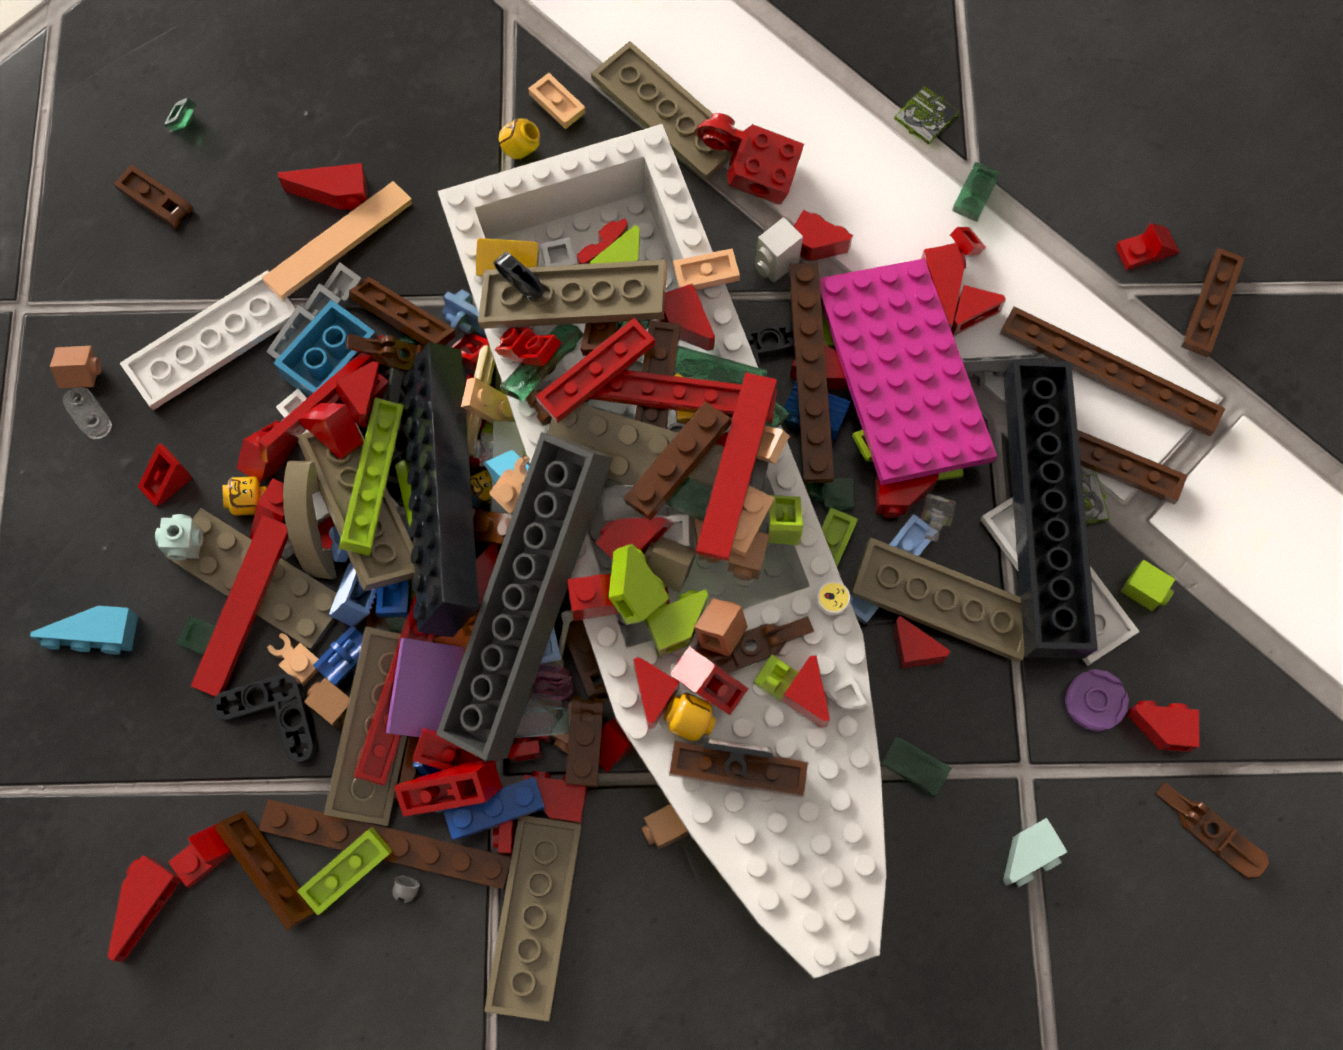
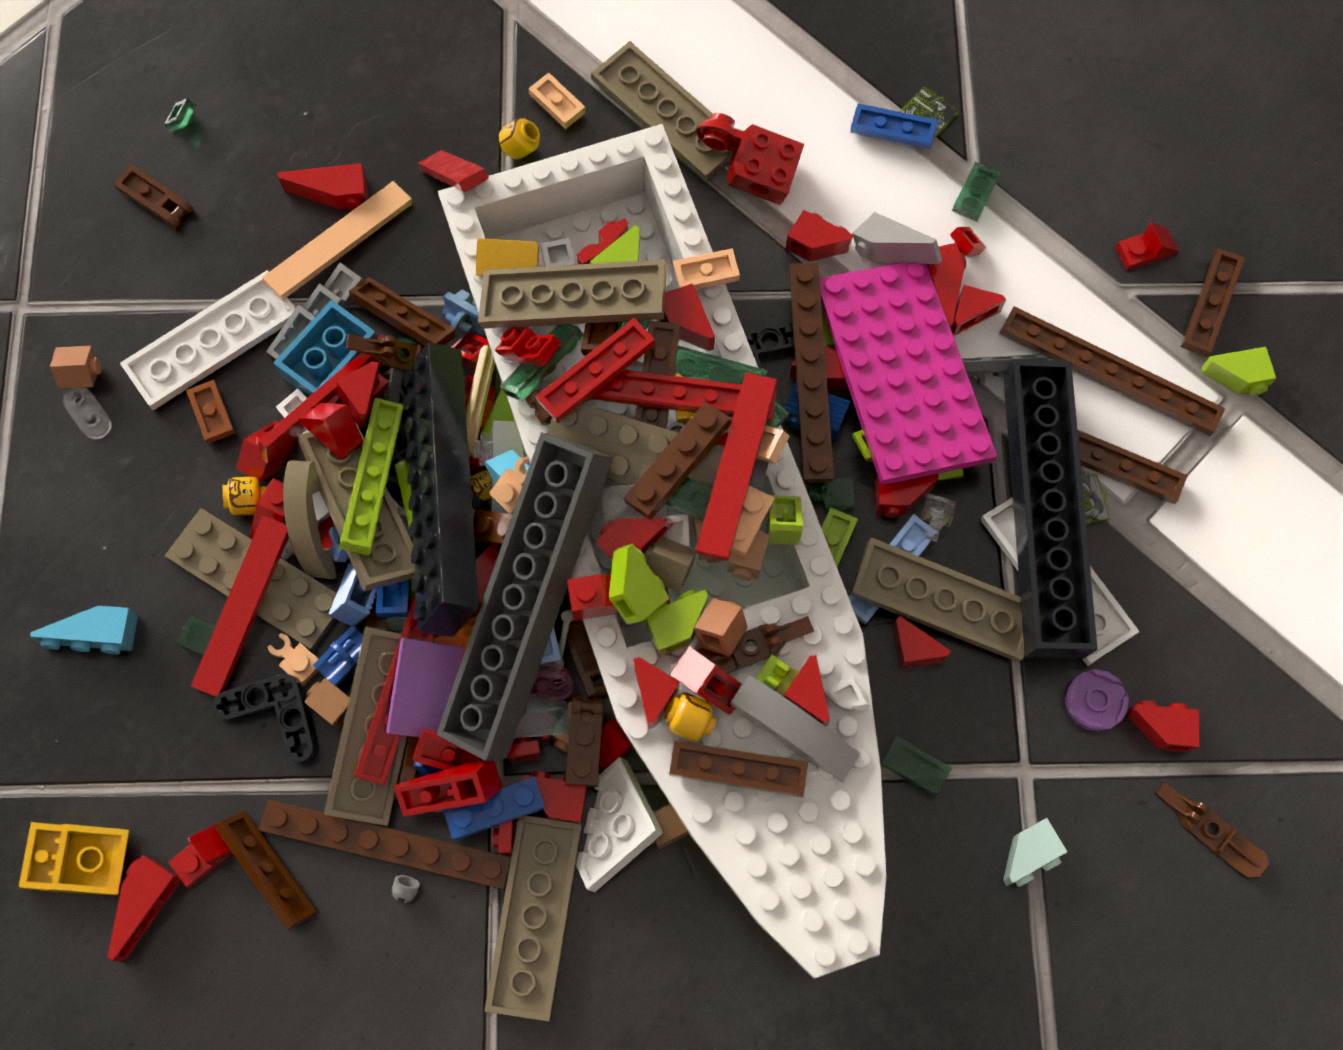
red slope [138,444,193,507] -> none
light aqua brick [155,514,203,560] -> none
lime plate [297,827,392,915] -> none
light nougat plate [461,377,514,424] -> none
black piece [493,251,545,302] -> none
black piece [704,738,773,776] -> none
white brick [755,217,803,283] -> none
light yellow tile [817,581,850,616] -> none
lime brick [1121,560,1175,611] -> none
none -> yellow slope [19,822,130,895]
none -> dark orange plate [186,380,235,444]
none -> red tile [418,150,489,192]
none -> white plate [576,757,663,892]
none -> light grey slope [730,675,860,782]
none -> blue plate [851,103,938,149]
none -> light grey slope [852,212,942,264]
none -> lime slope [1201,347,1276,395]

